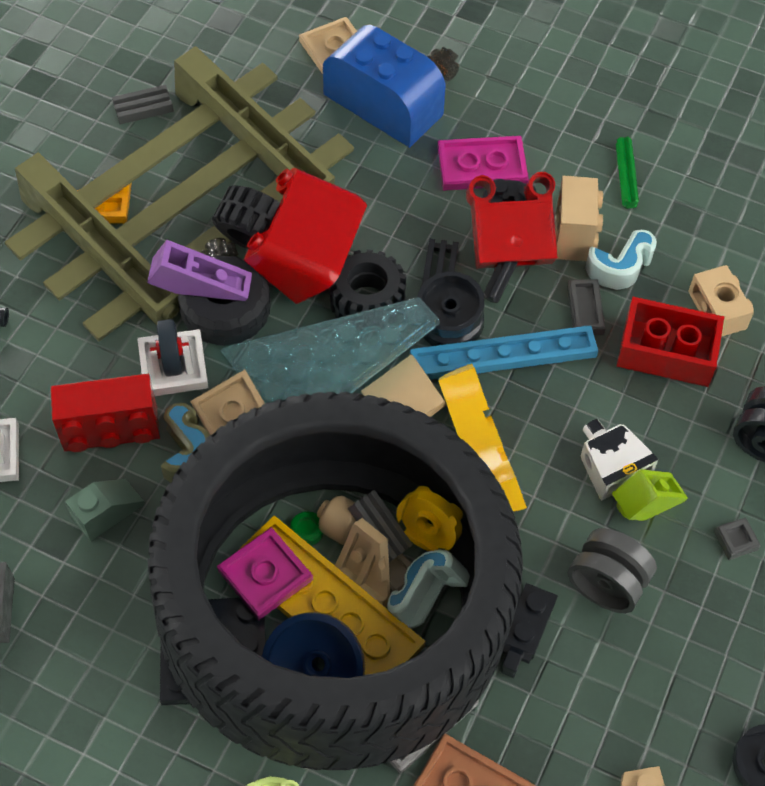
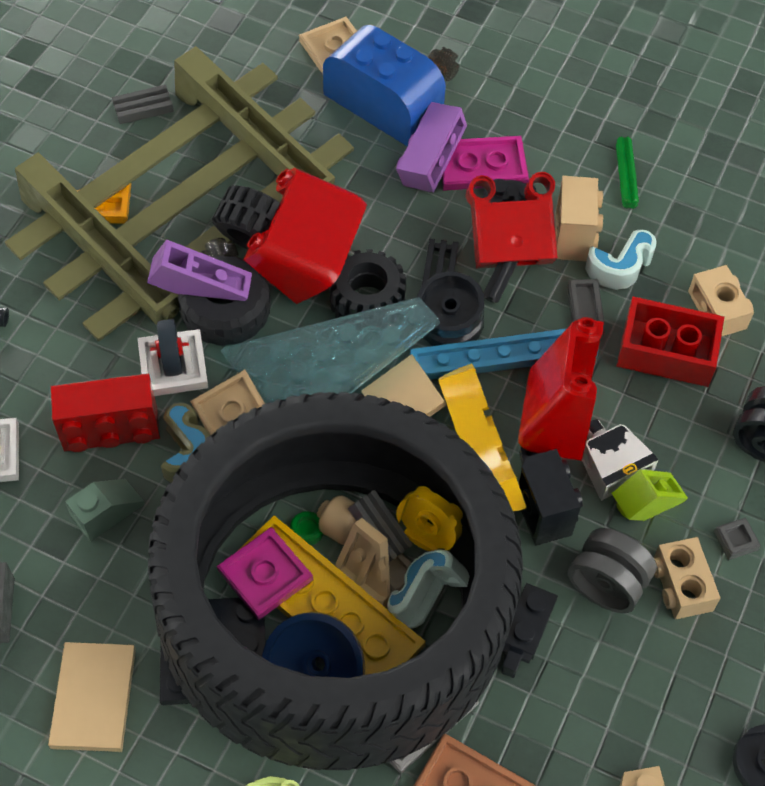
none -> tan tile [48,642,136,752]
none -> medium lavender brick [396,102,467,193]
none -> red windscreen [518,317,604,461]
none -> black hinge [519,447,583,546]
none -> tan brick [654,537,721,620]

